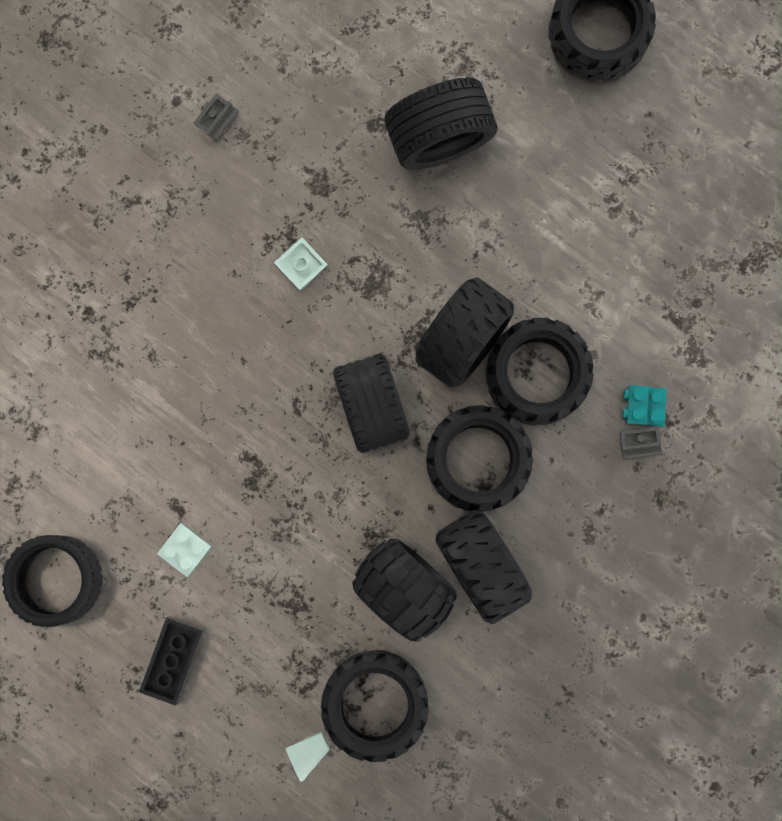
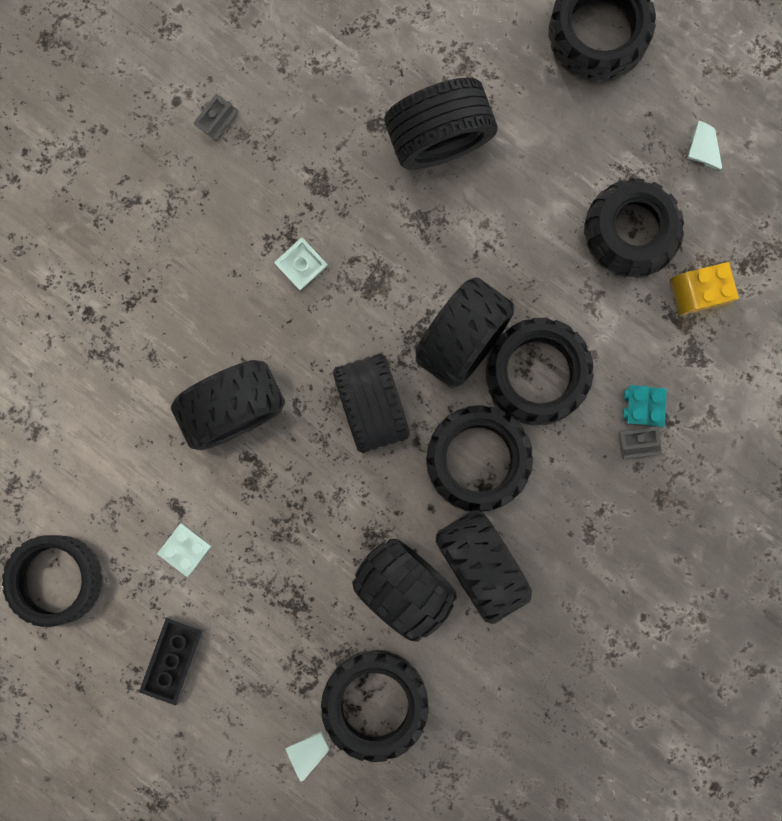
none -> black tyre [171,360,285,450]
none -> black tyre [584,178,684,278]
none -> yellow brick [669,262,739,316]
none -> light aqua slope [687,121,722,170]

